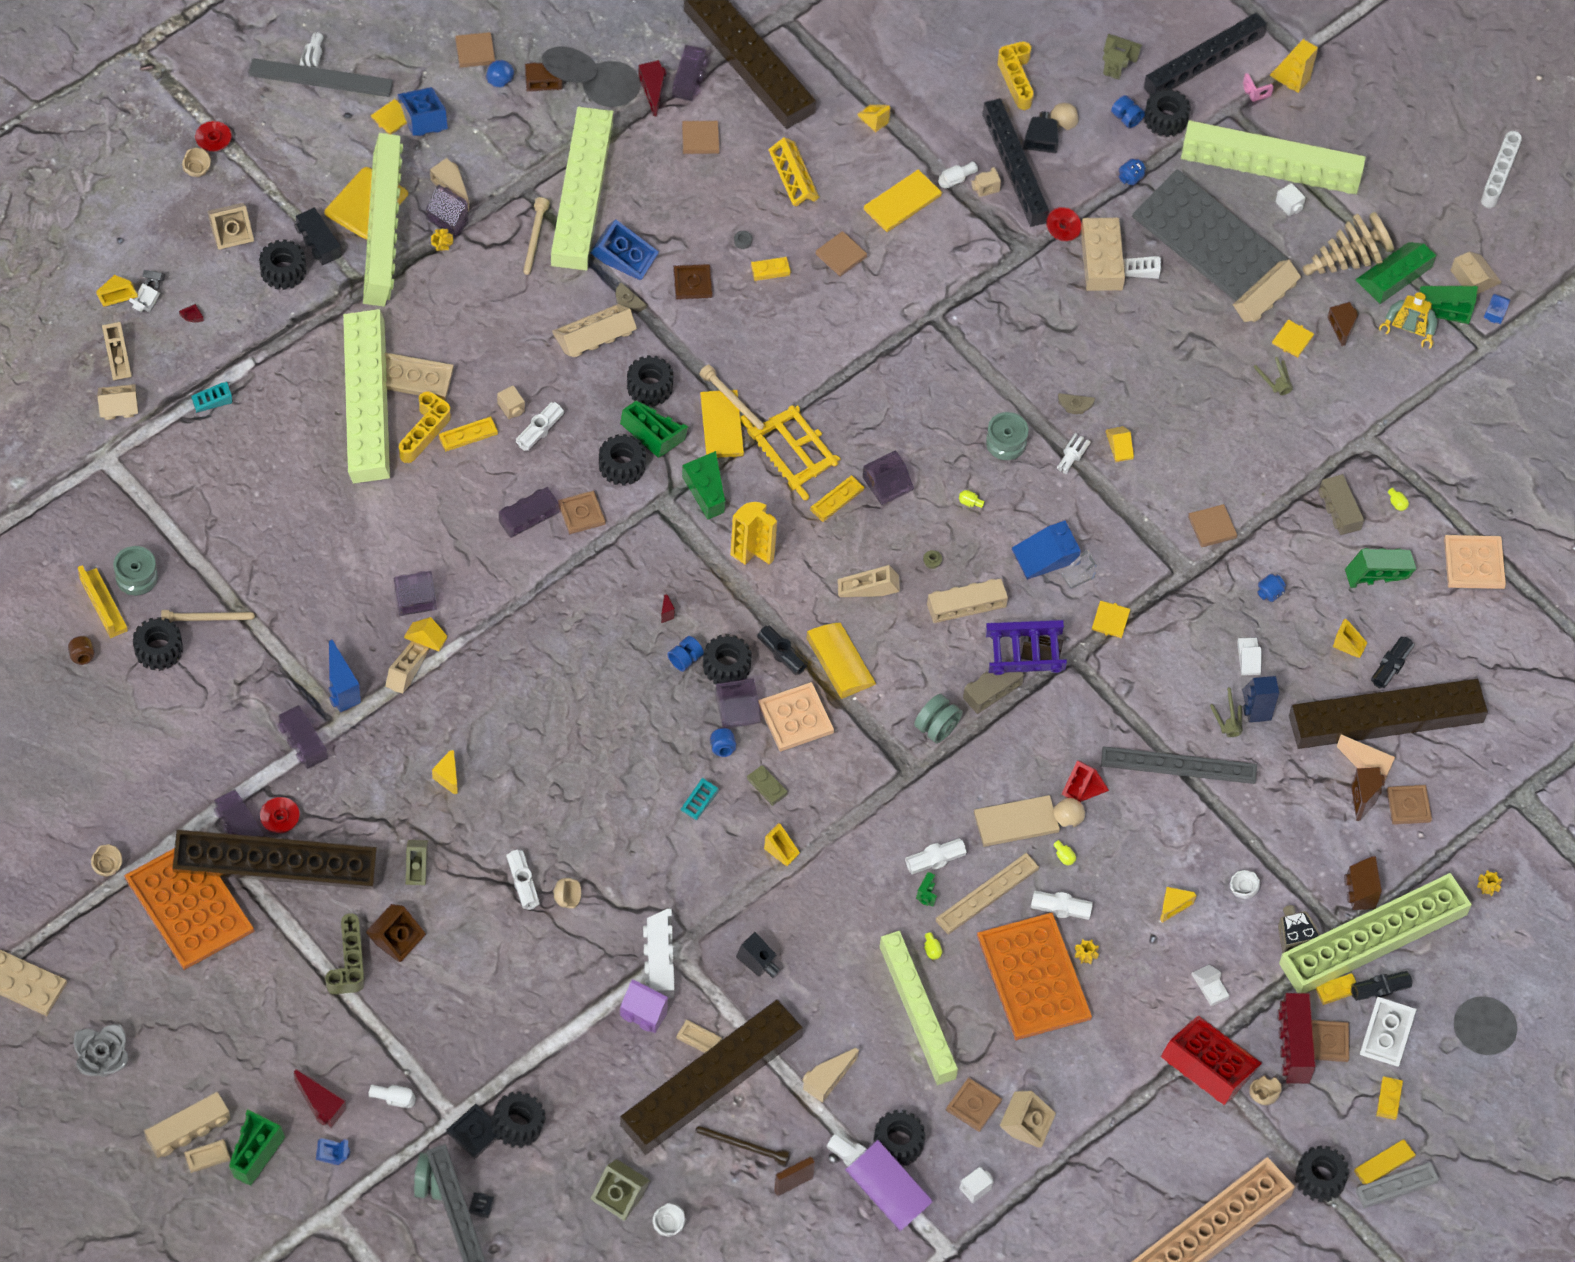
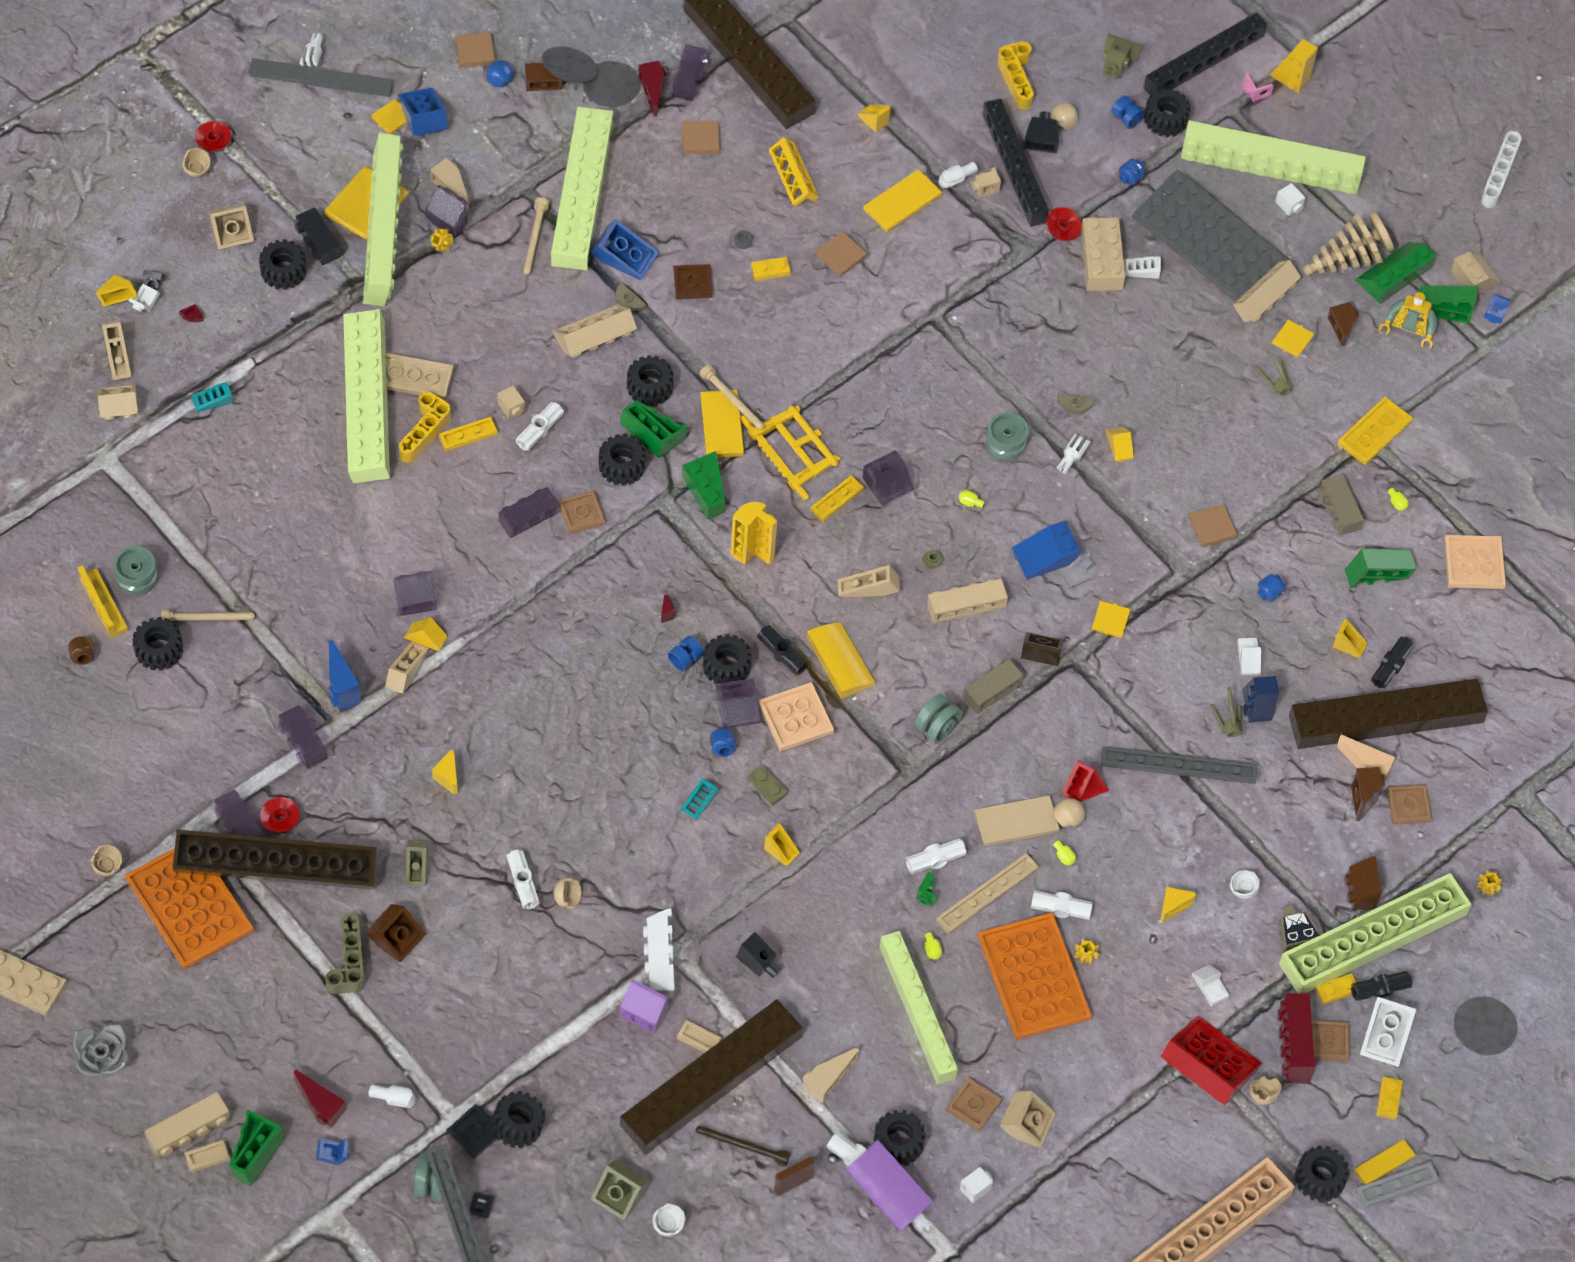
dark purple fence [985,620,1067,675] -> none
none -> yellow tile [1337,396,1413,466]

